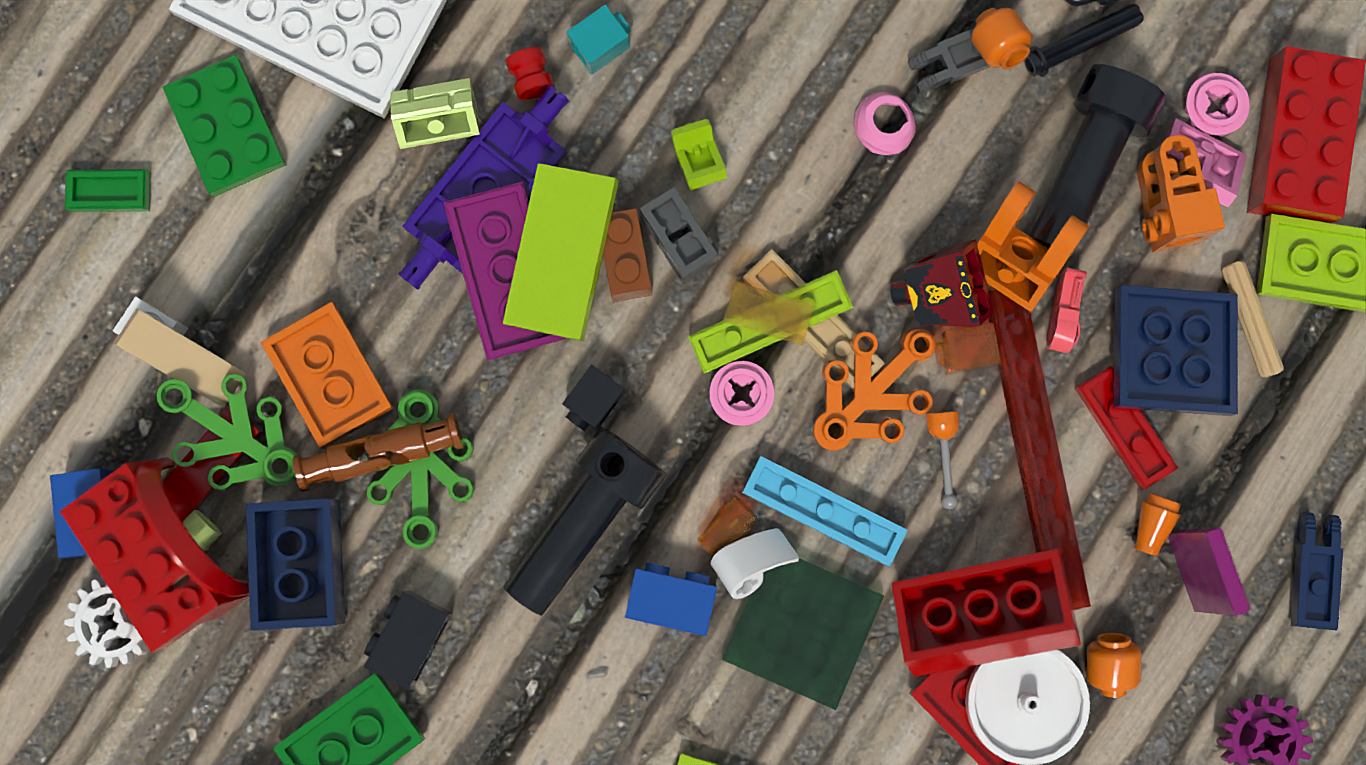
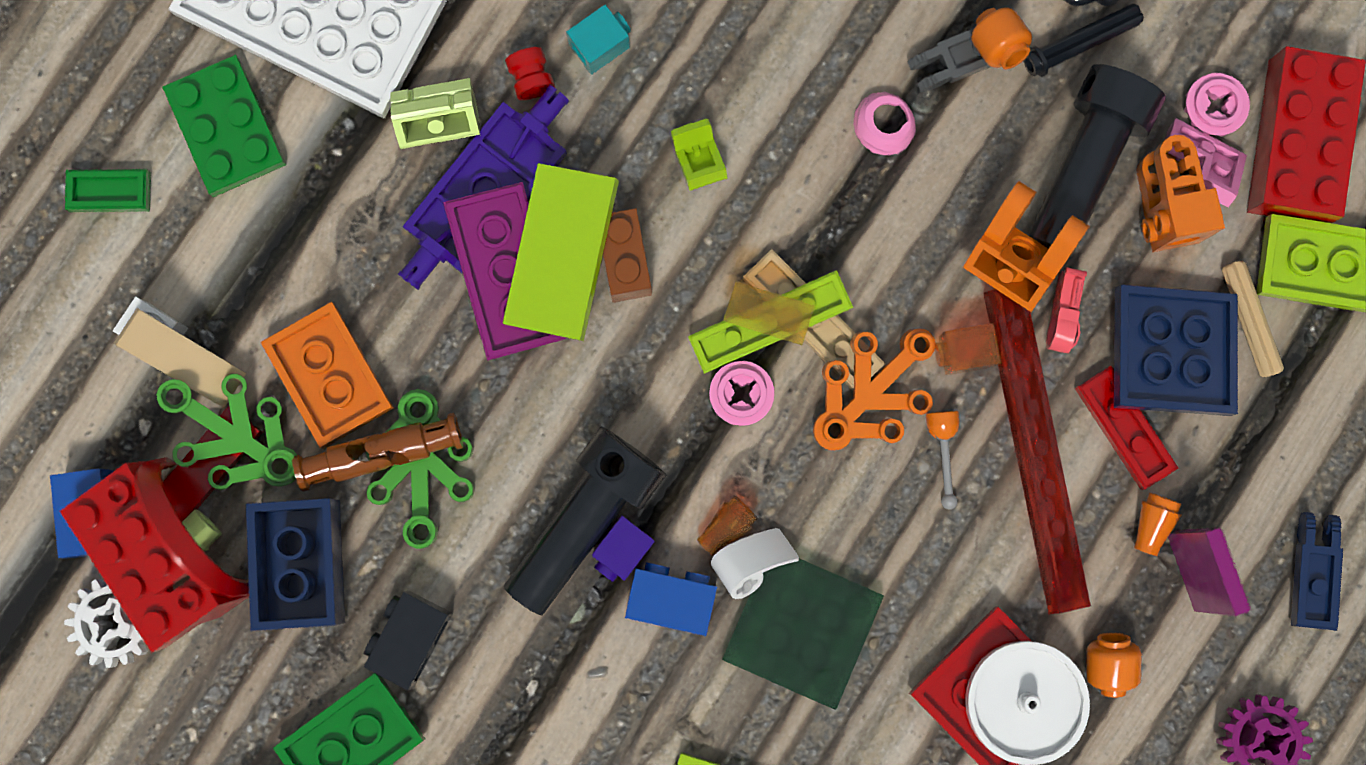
black brick [562,364,626,432] -> none
dark grey brick [640,187,718,285] -> none
medium azure plate [742,456,908,567] -> none
dark red torso [890,239,994,327] -> none
red brick [891,549,1081,677] -> none
none -> dark purple brick [592,516,655,582]

